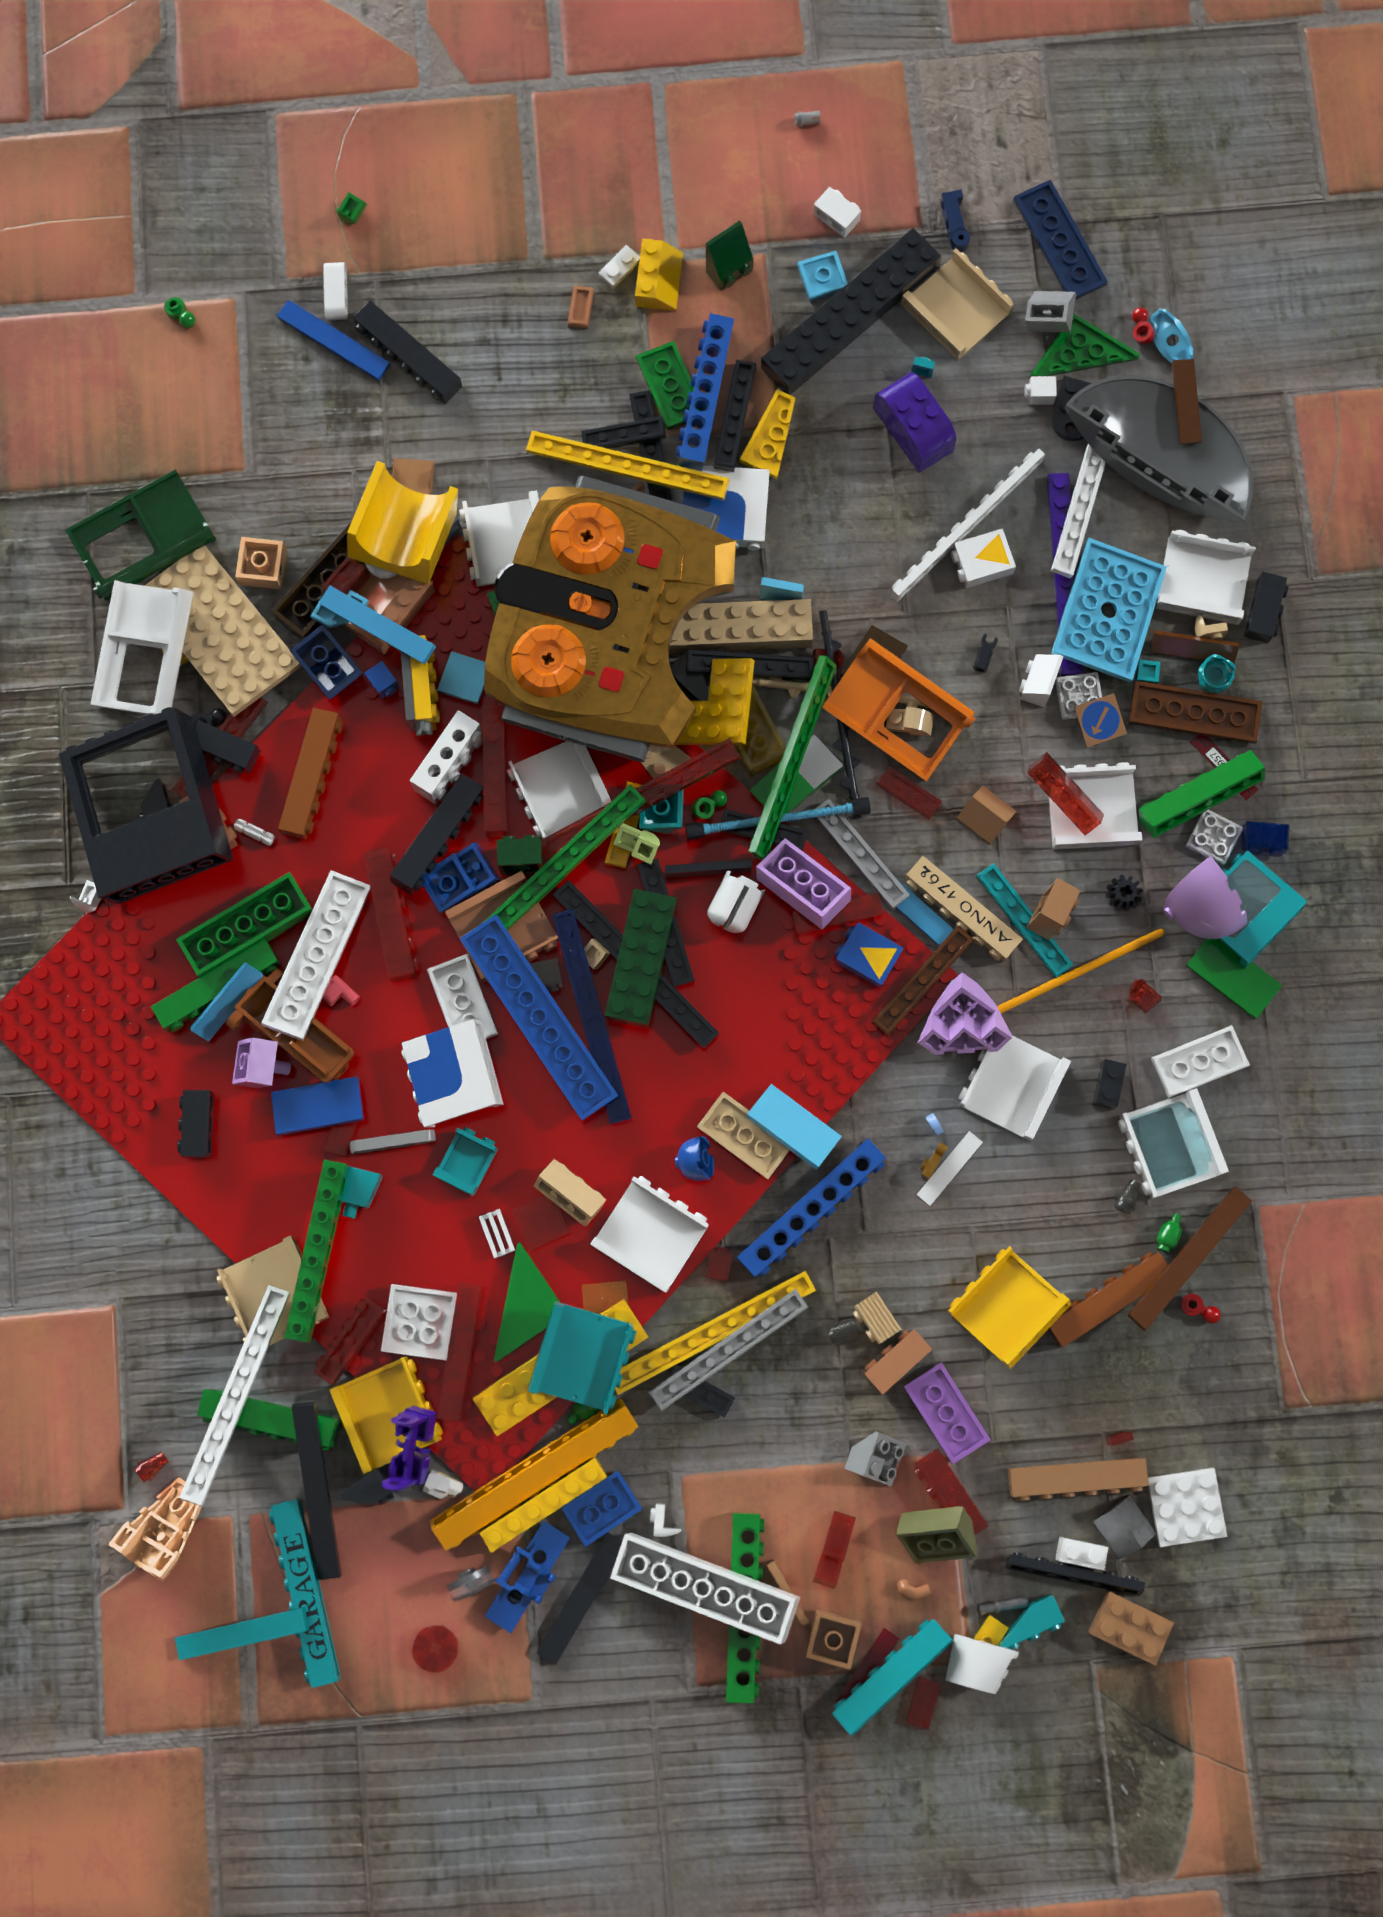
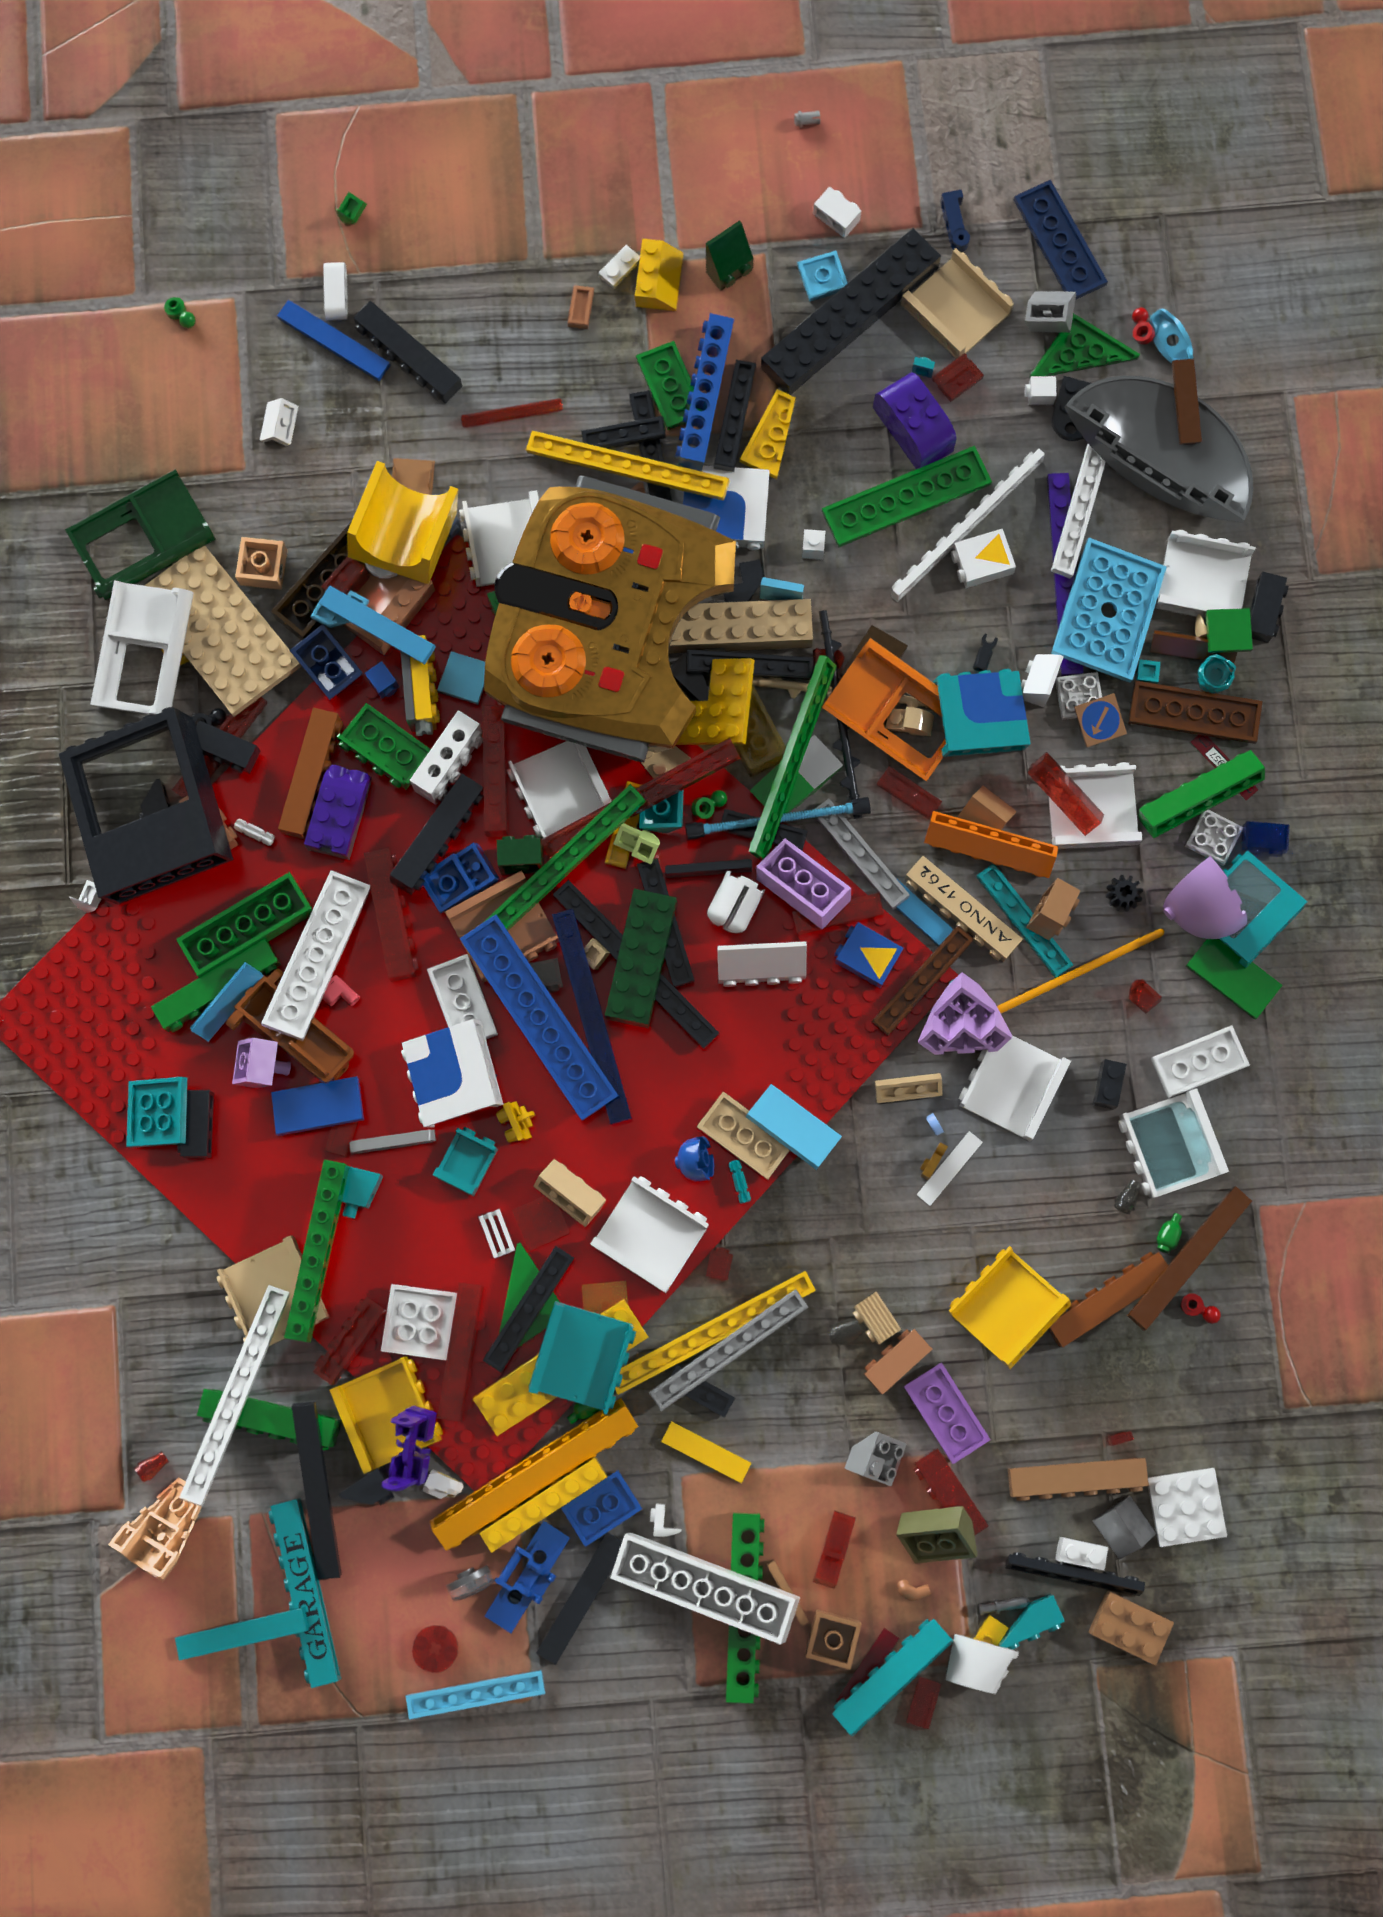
blue brick [737,1138,886,1278] -> none
none -> teal plate [126,1077,187,1148]
none -> white panel [260,398,298,446]
none -> dark purple piece [304,765,372,860]
none -> green bracket [336,703,431,790]
none -> medium azure plate [406,1670,546,1719]
none -> clear red axle [461,398,563,427]
none -> black tile [482,1246,574,1373]
none -> yellow hips [496,1101,535,1142]
none -> yellow tile [661,1421,751,1483]
none -> white slope [717,942,807,987]
none -> black tile [723,559,763,602]
none -> teal axle [729,1160,751,1203]
none -> white brick [802,529,825,560]
none -> green plate [822,445,992,548]
none -> tan plate [875,1073,942,1103]
none -> orange brick [924,811,1058,878]
none -> clear red plate [932,353,984,402]
none -> teal panel [933,669,1031,757]
none -> green tile [1206,608,1253,653]

